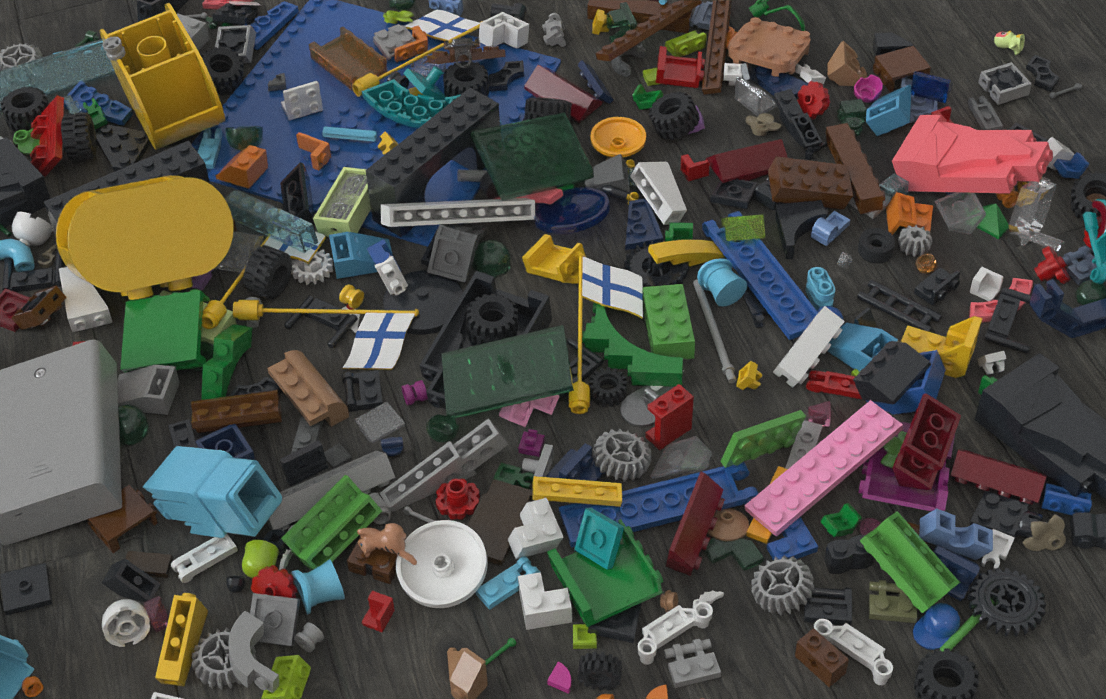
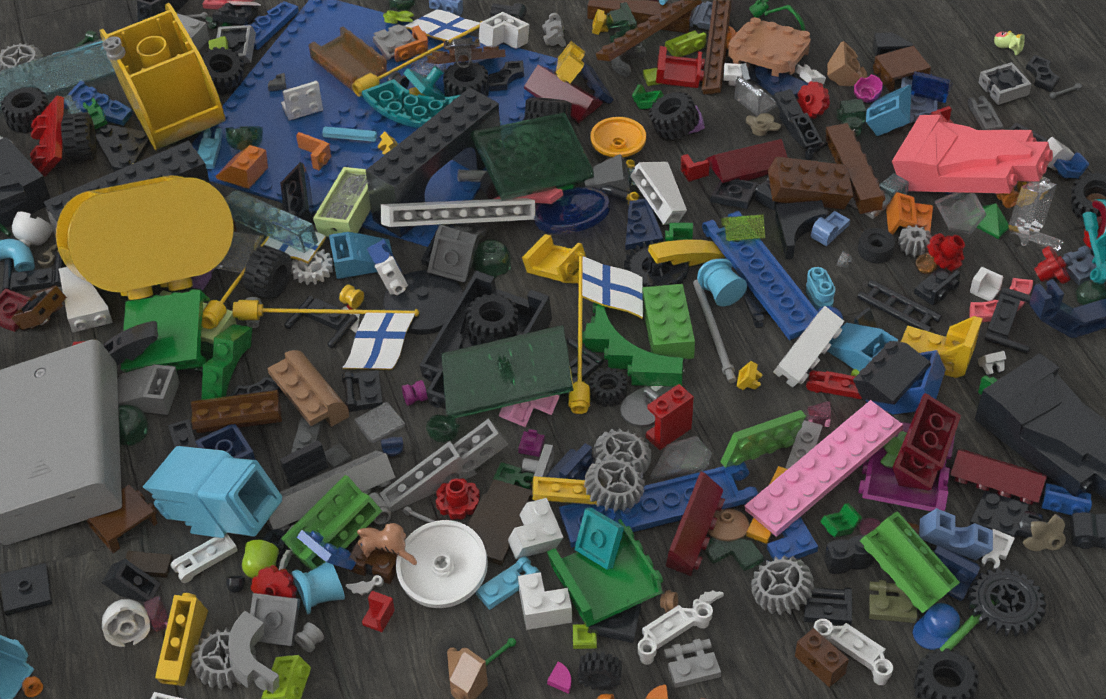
bright green plate [13,129,40,155] -> none
none -> black slope [103,321,158,366]
none -> lime tile [208,36,228,50]
none -> blue plate [297,530,356,570]
none -> white piece [346,575,384,595]
none -> yellow arch [556,41,585,83]
none -> light grey gear [584,455,645,513]
none -> red plant [927,233,965,271]

